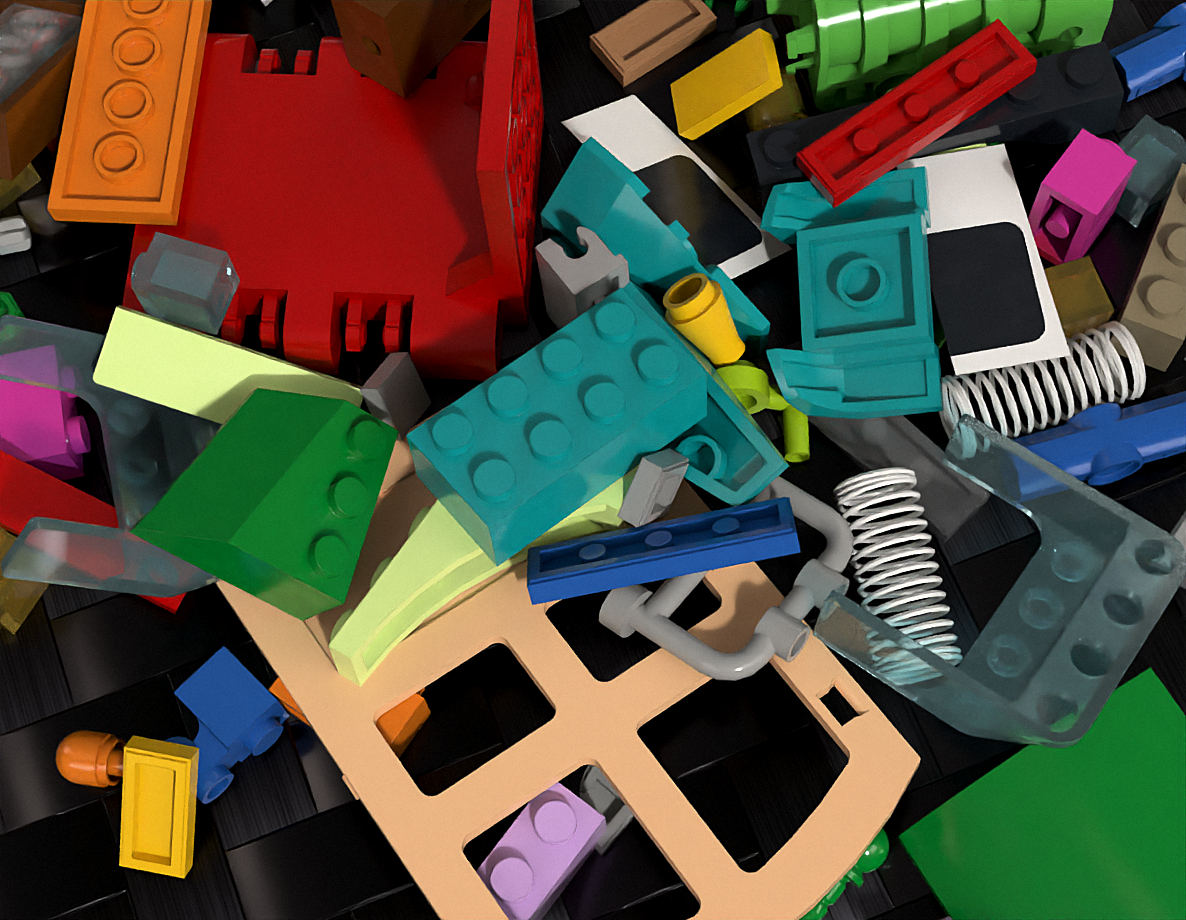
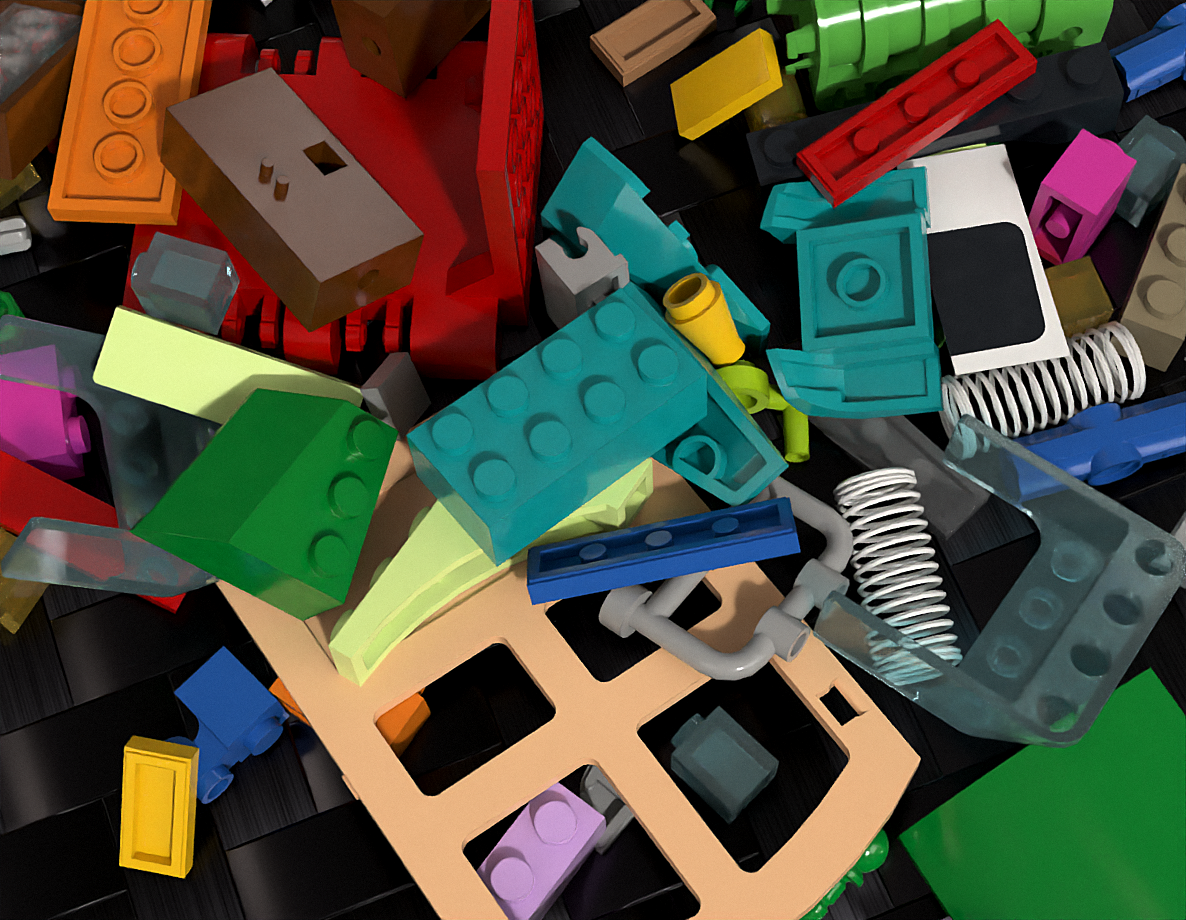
orange cylinder [56,730,126,788] -> none
sticker [561,95,792,279] -> none
light grey tile [617,448,689,527] -> none
none -> reddish brown brick [160,67,424,333]
none -> clear light blue brick [671,706,779,824]

